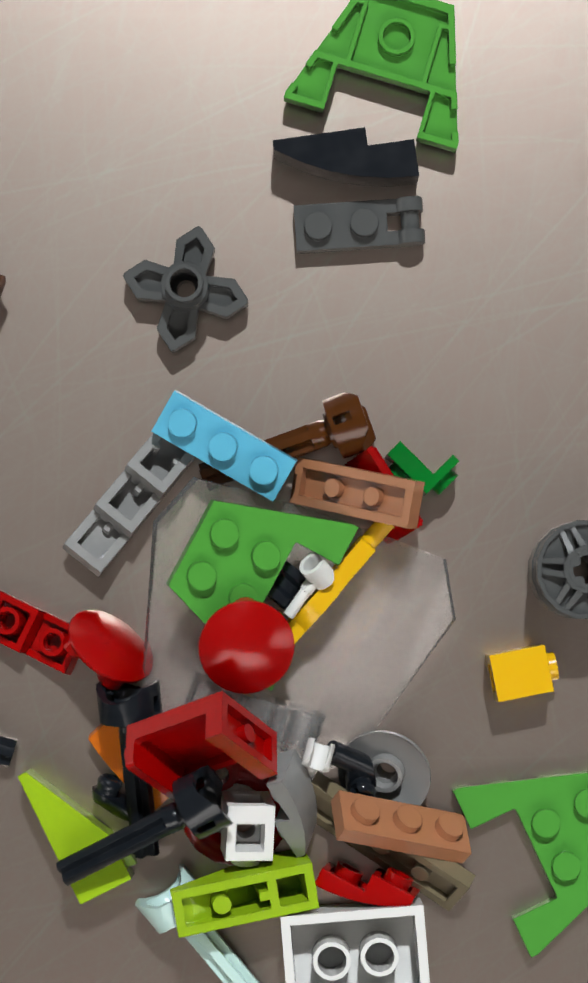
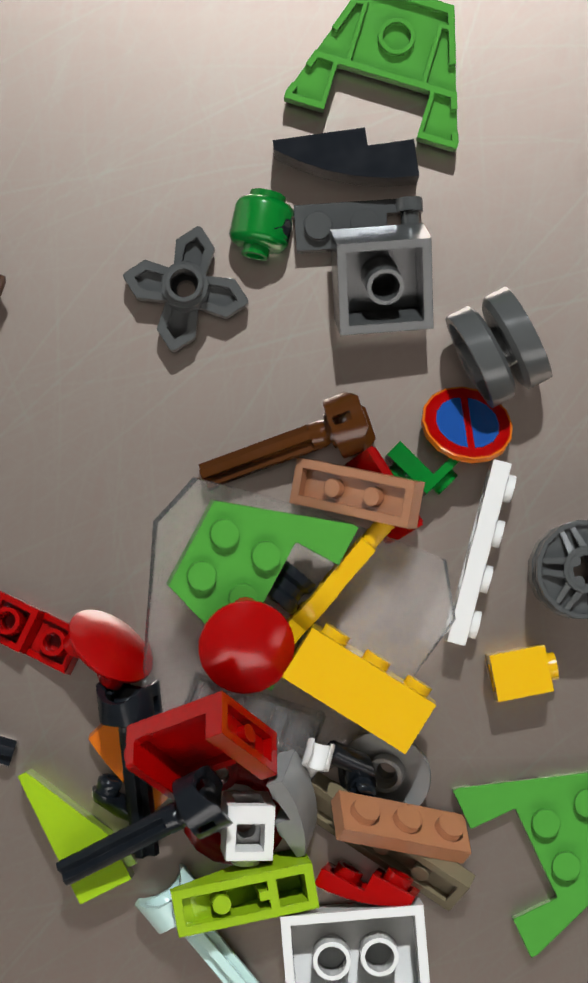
light grey slope [63,433,196,577] -> none
medium azure plate [151,390,298,502] -> none
white hand [284,552,334,619] -> none
none -> green head [229,188,294,261]
none -> yellow wedge [282,622,436,754]
none -> dark grey brick [330,223,434,336]
none -> piece [421,386,513,464]
none -> white plate [444,459,517,646]
none -> dark grey wheel [445,287,553,408]

